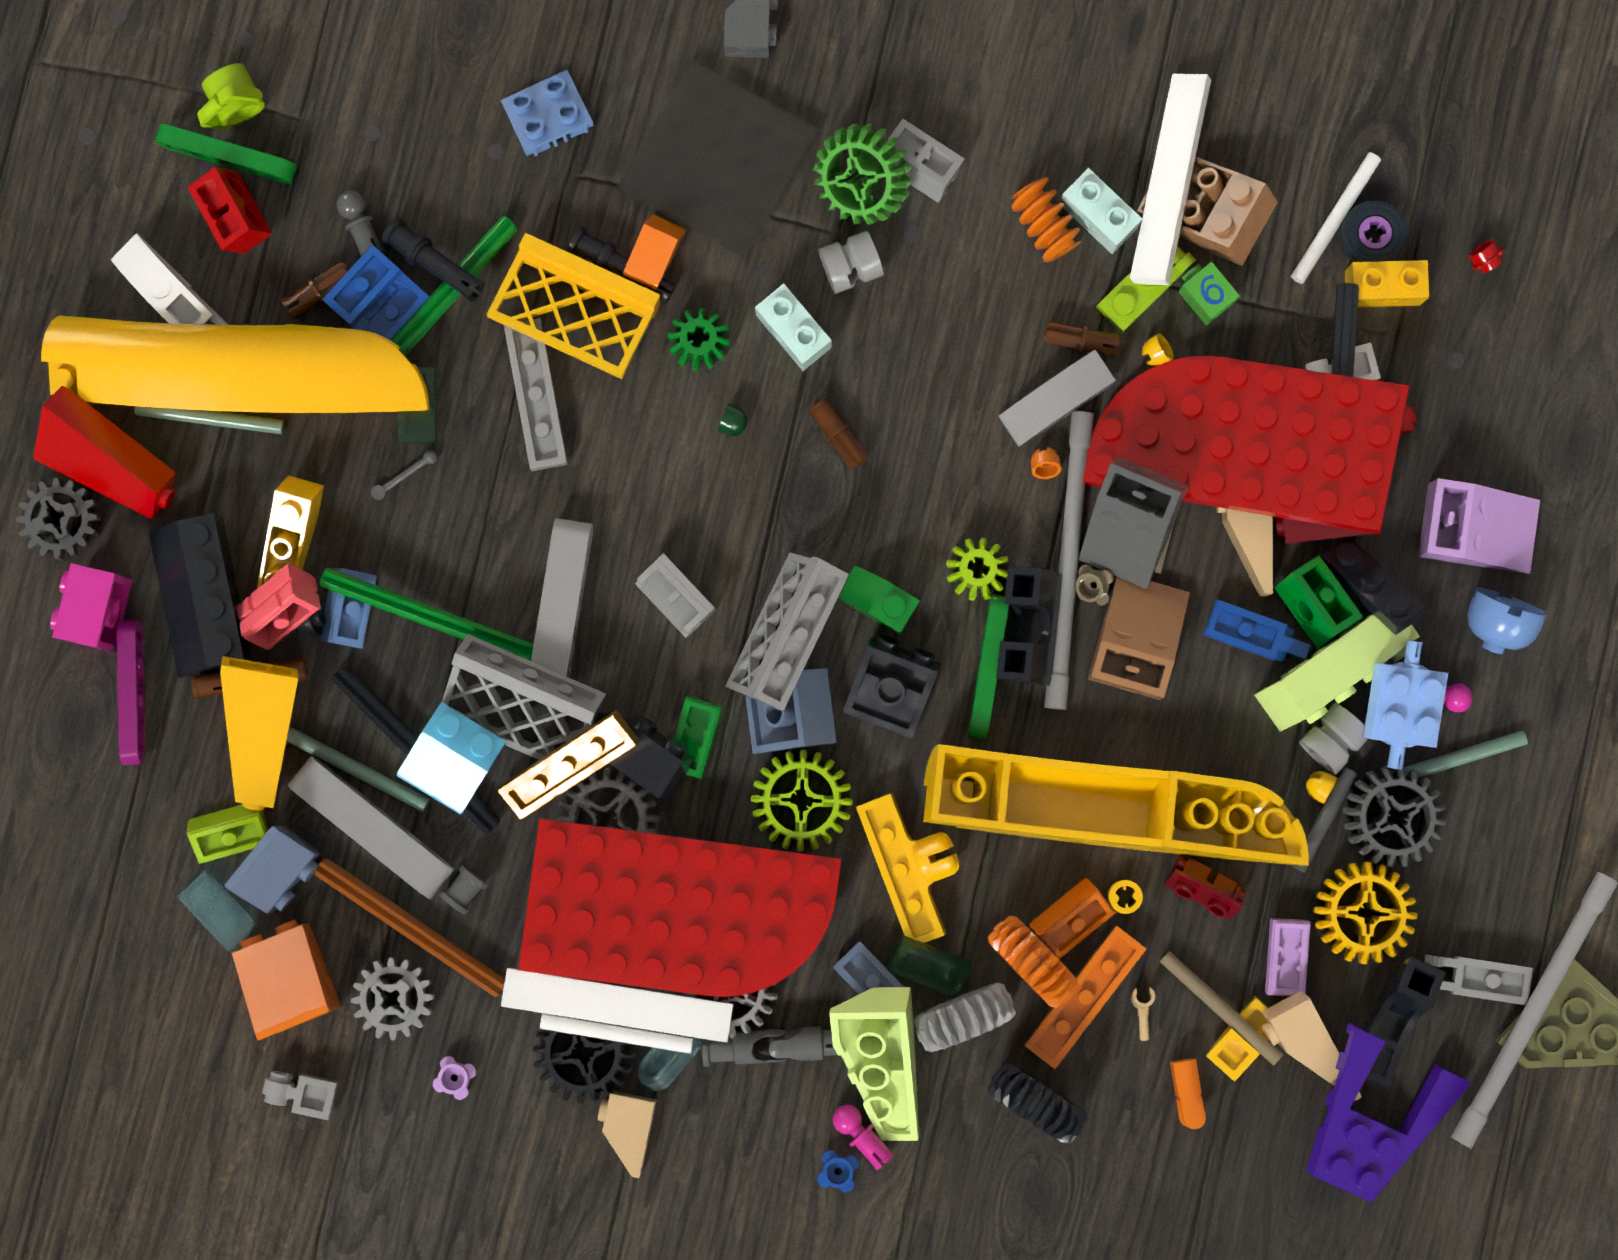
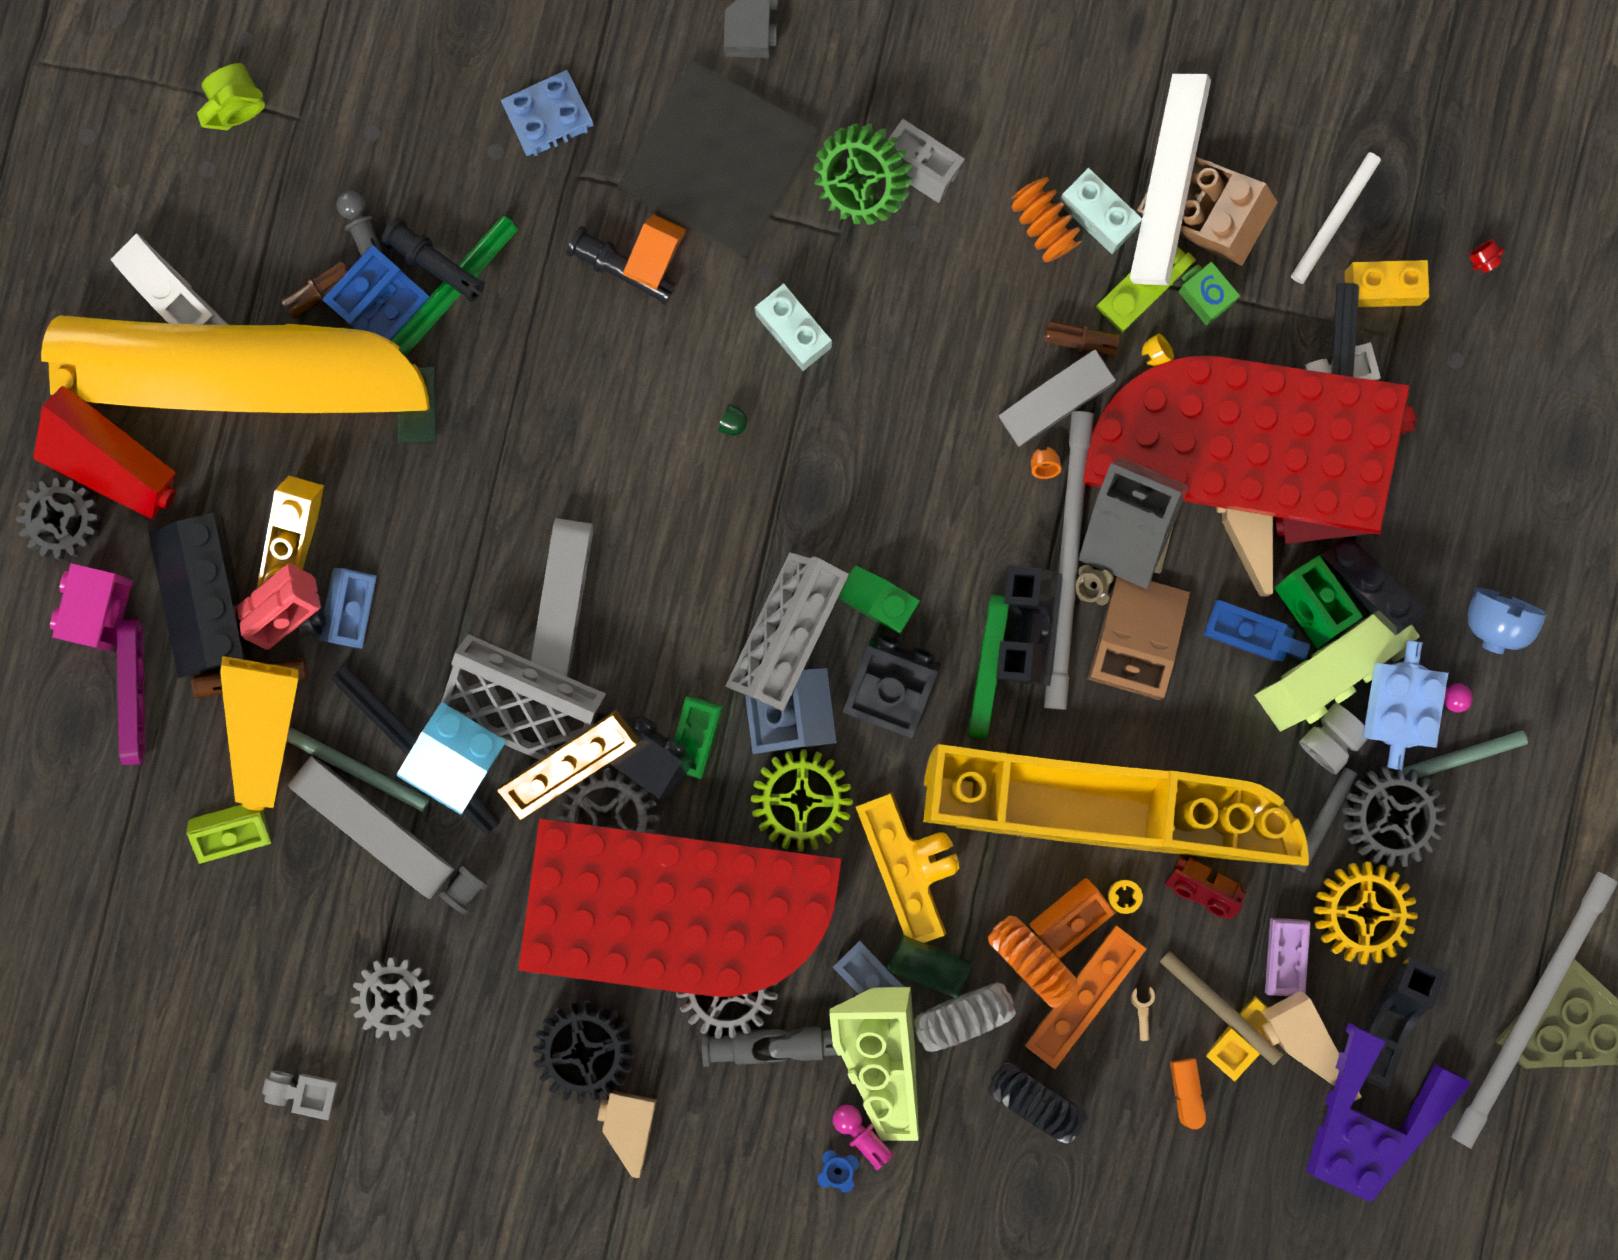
sand green bar [135,406,285,435] -> none
green beam [154,124,297,184] -> none
clear light blue plate [177,871,258,952] -> none
red brick [187,167,273,254] -> none
sand blue slope [224,826,321,914] -> none
orange slope [232,920,342,1041] -> none
dark orange axle [314,859,505,997] -> none
green axle [320,568,534,661] -> none
dark grey hinge [371,449,438,500] -> none
lavender plate [433,1056,476,1100] -> none
yellow fence [487,233,660,379] -> none
white tile [501,968,733,1042] -> none
light grey plate [504,318,568,471] -> none
white bar [540,1014,693,1054] -> none
light grey hinge [635,553,716,638] -> none
clear light blue plate [638,1033,702,1091] -> none
green gear [667,308,731,372] -> none
reddish brown axle [808,398,868,469] -> none
light grey wheel [818,230,884,294] -> none
lime gear [946,538,1009,601] -> none
yellow hinge [1306,771,1338,804] -> none
black bush [1340,201,1407,262] -> none
lavender slope [1418,478,1540,574] -> none
light grey hinge [1424,954,1533,1005] -> none

